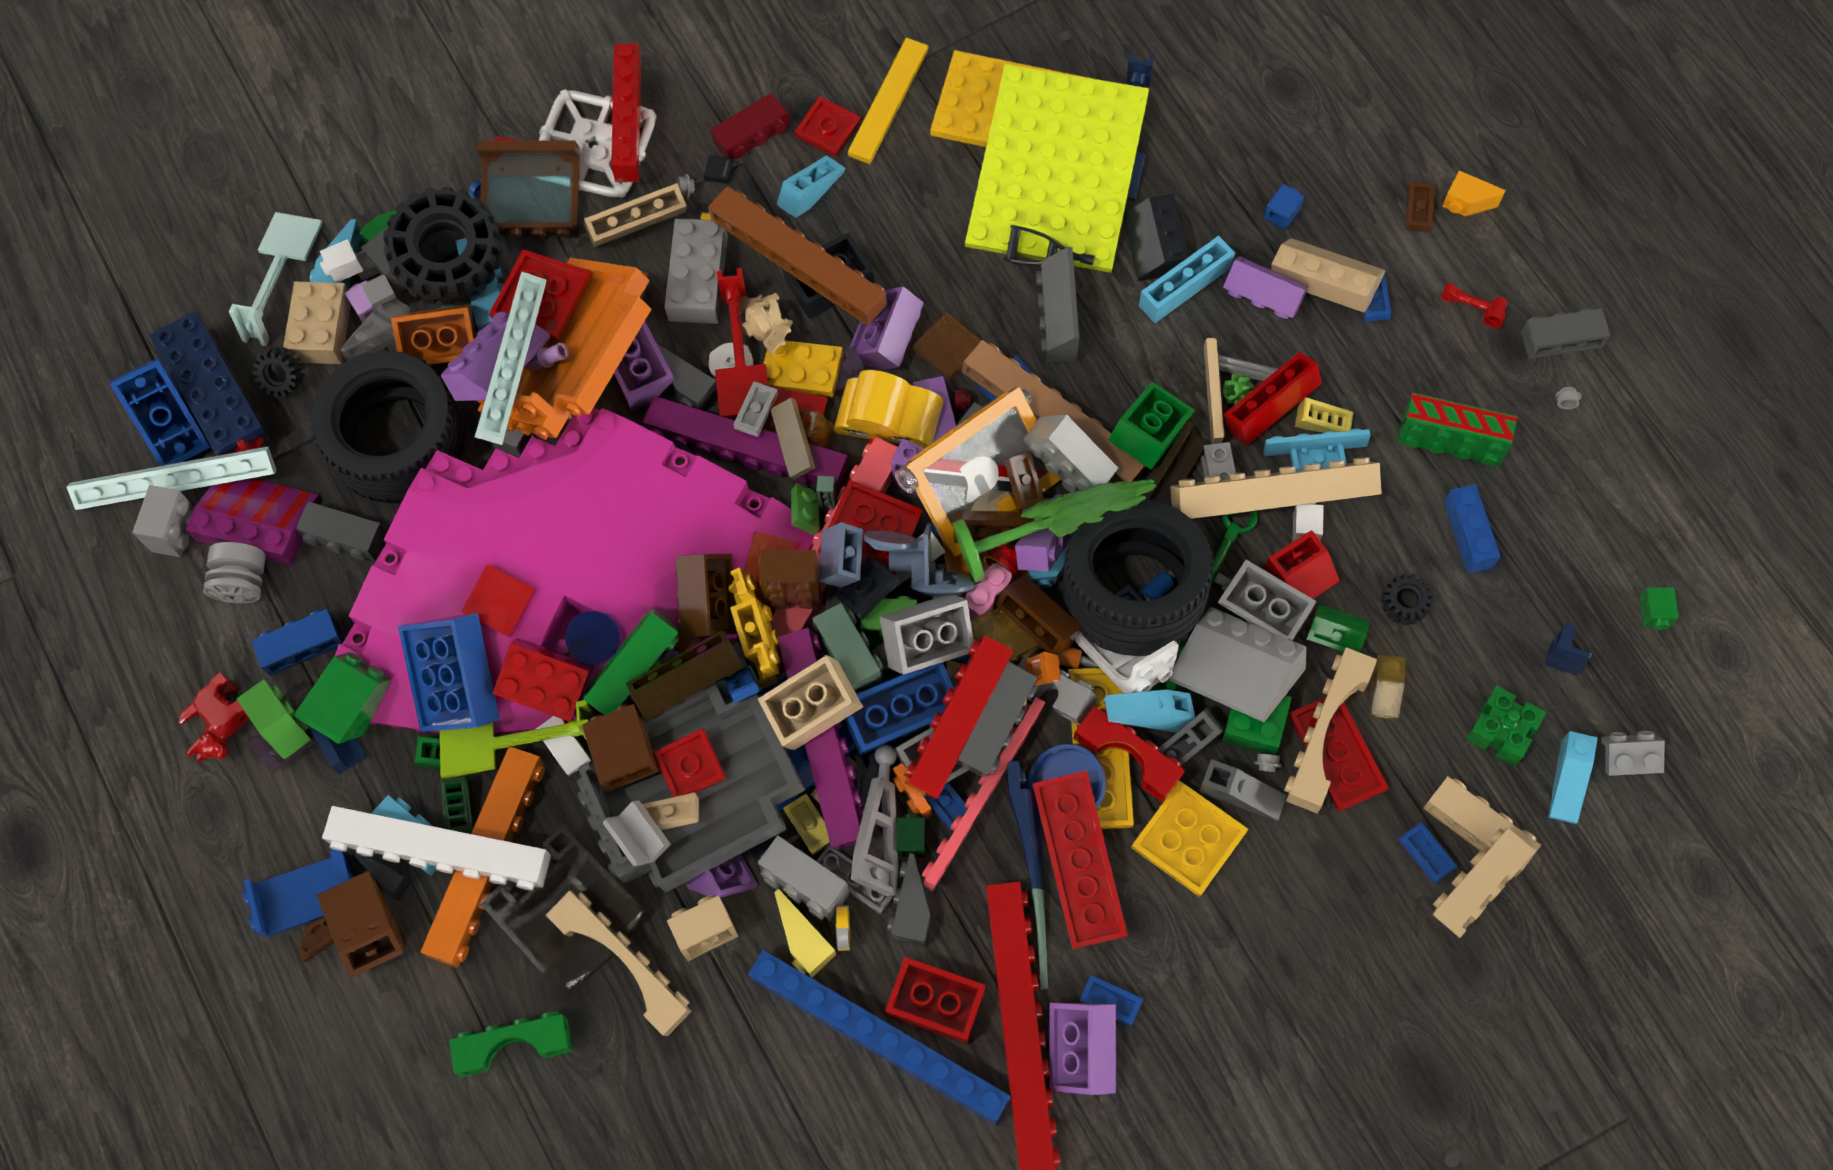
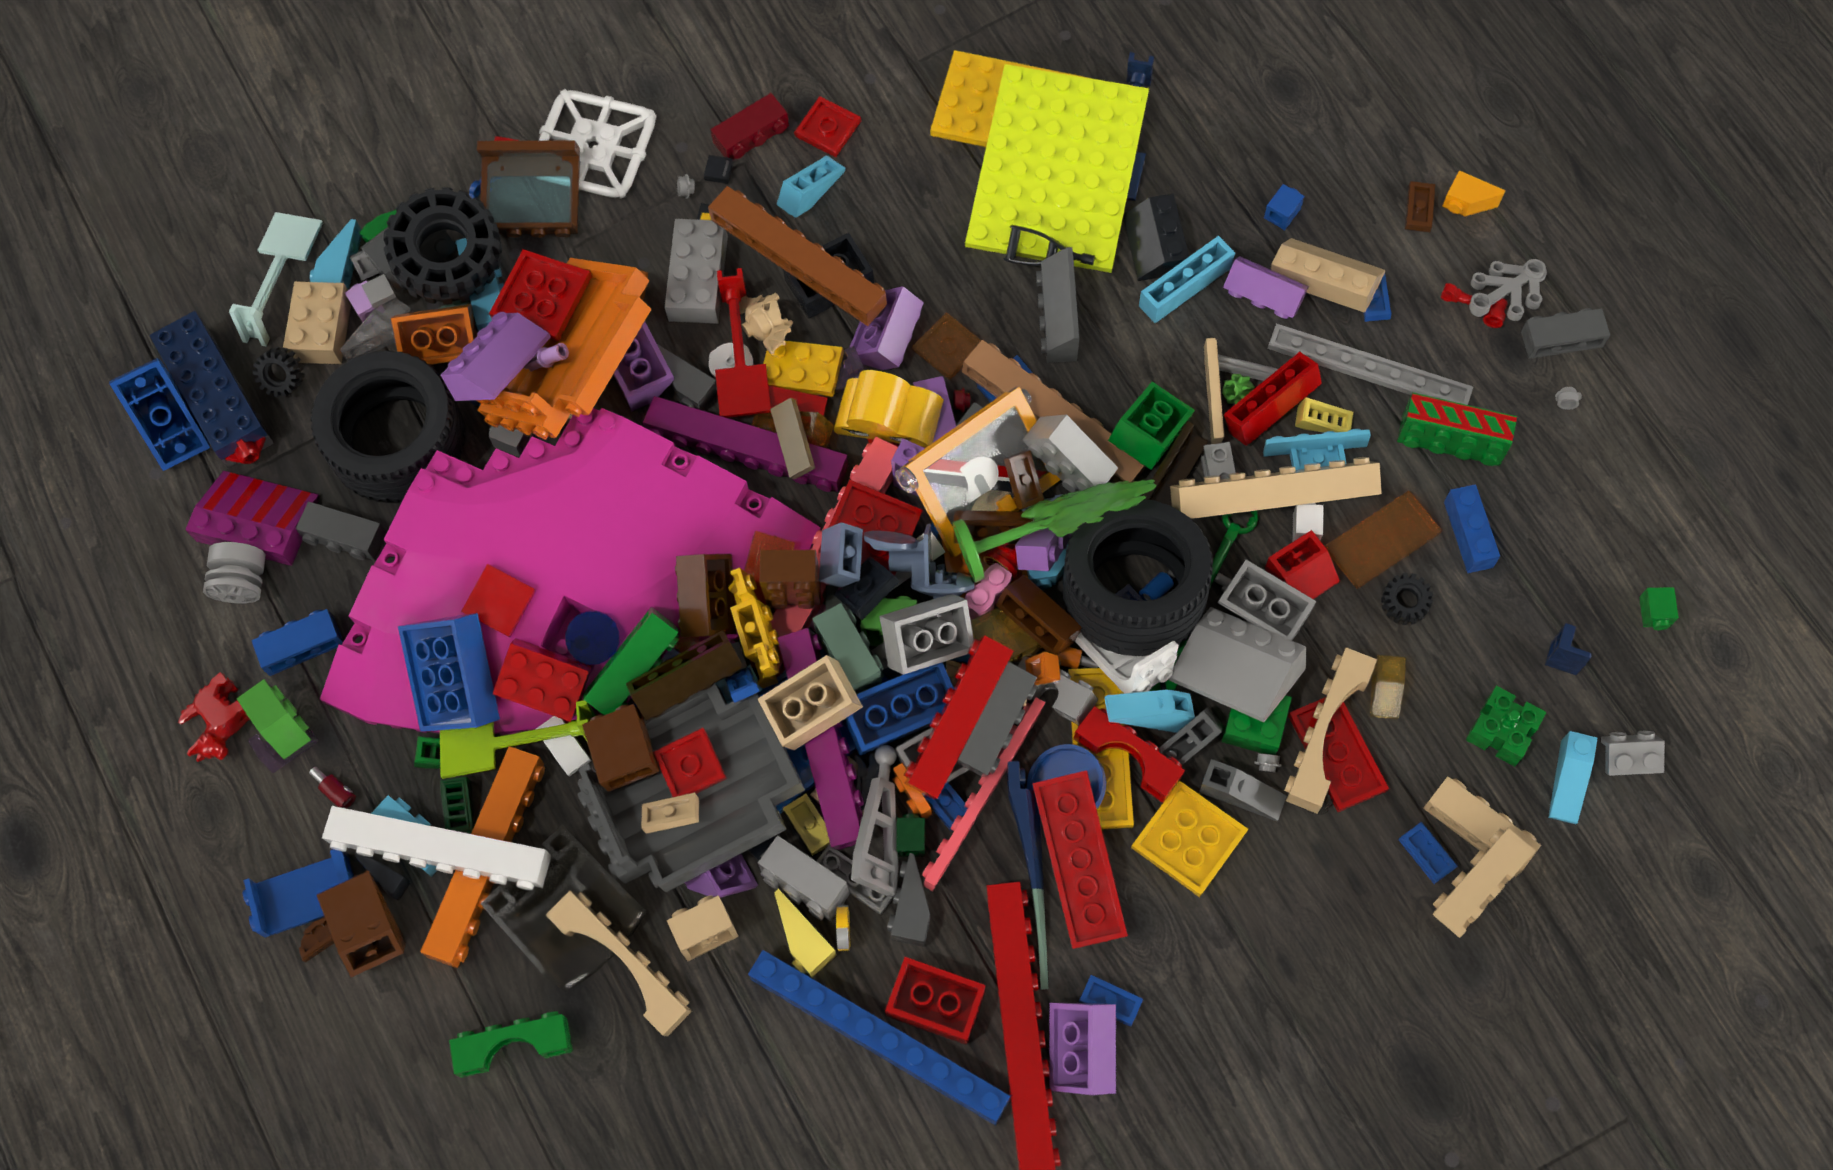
light aqua plate [67,447,276,510] -> none
light grey brick [132,485,195,557] -> none
green slope [294,652,391,744] -> none
dark blue panel [308,725,367,774] -> none
white brick [320,239,364,283] -> none
light aqua plate [475,272,547,445] -> none
tan brick [584,183,687,247] -> none
light grey panel [603,800,671,866] -> none
red brick [611,43,641,182] -> none
light grey plate [734,381,778,437] -> none
bright green plate [791,484,819,535] -> none
sand green piece [816,476,837,511] -> none
yellow tile [848,38,928,164] -> none
green panel [1307,604,1370,653] -> none
none -> dark red piece [309,767,356,809]
none -> light grey tile [1268,323,1473,405]
none -> clear orange tile [1325,490,1442,589]
none -> light grey plant [1469,259,1547,321]

